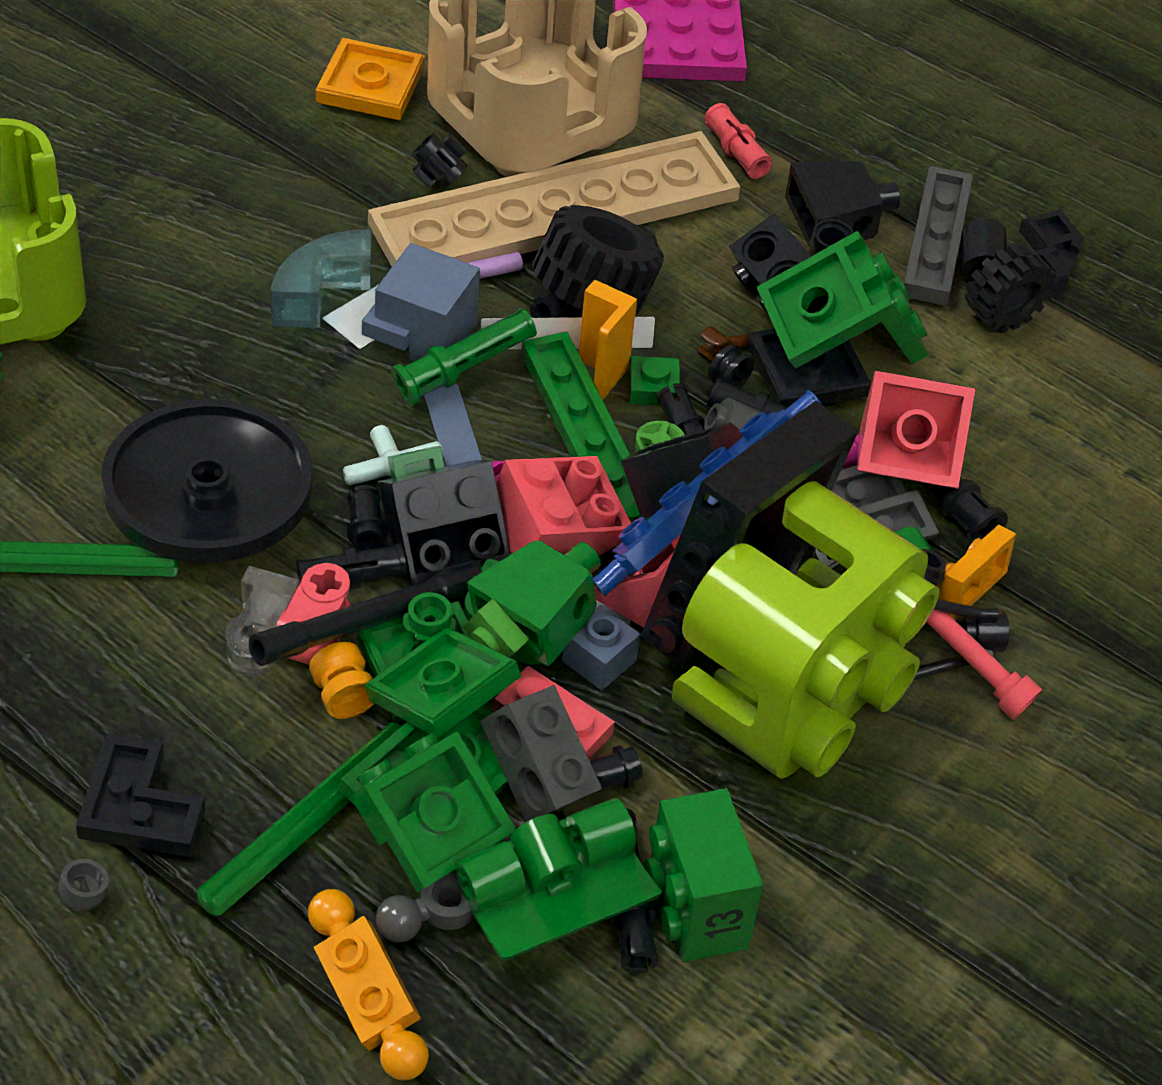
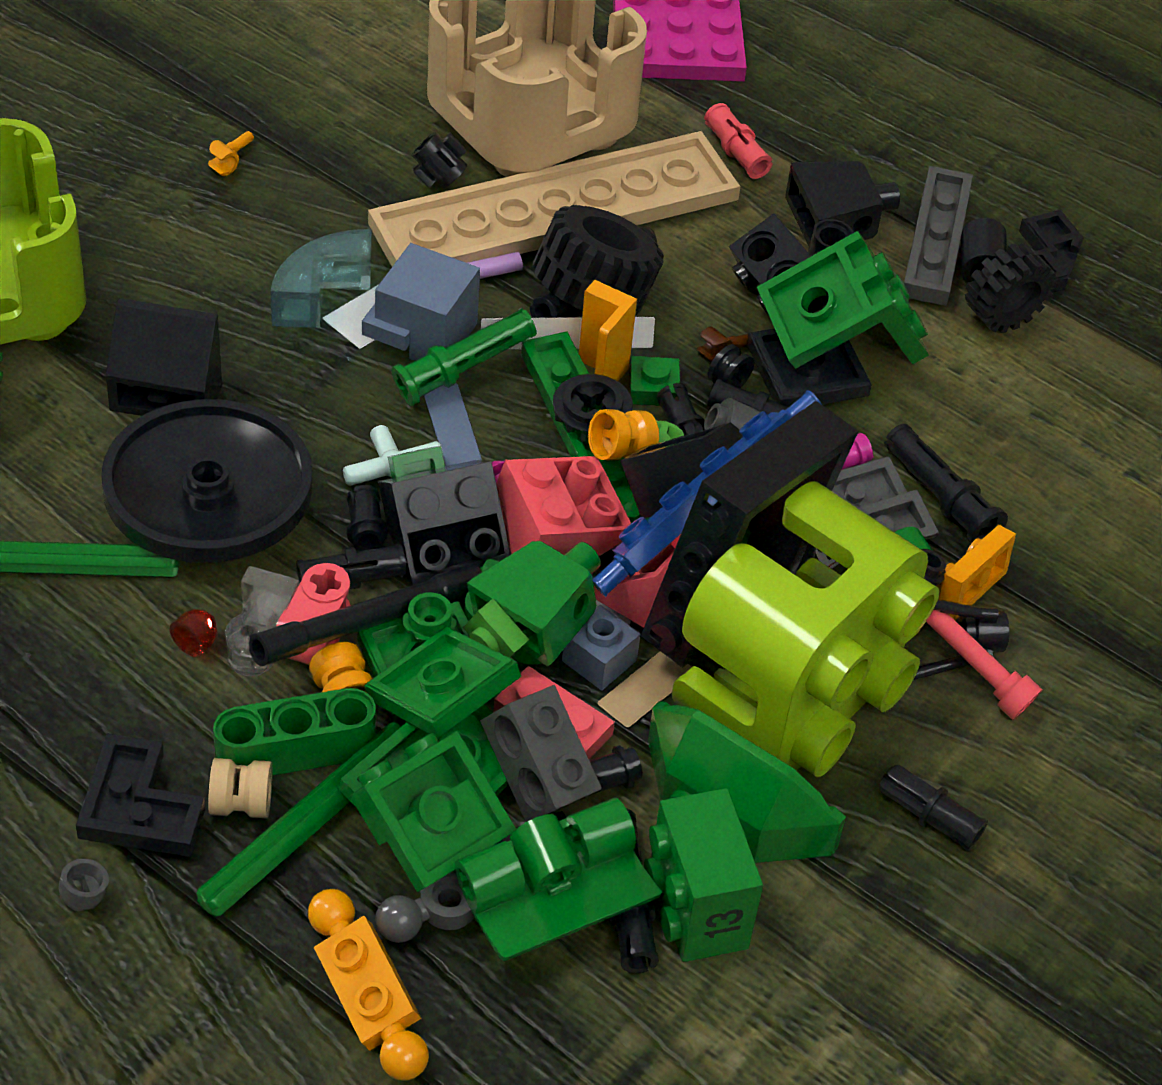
light orange plate [315,38,425,120] -> none
coral slope [857,371,975,489] -> none
none -> black slope [106,298,222,416]
none -> clear red hinge [169,609,218,657]
none -> light orange hand [208,131,254,176]
none -> tan wheel [208,758,272,819]
none -> green beam [213,688,376,776]
none -> black gear [553,374,633,439]
none -> light orange wheel [588,409,659,460]
none -> tan sticker [598,651,691,728]
none -> green wedge [648,701,846,863]
none -> black axle [879,765,988,851]

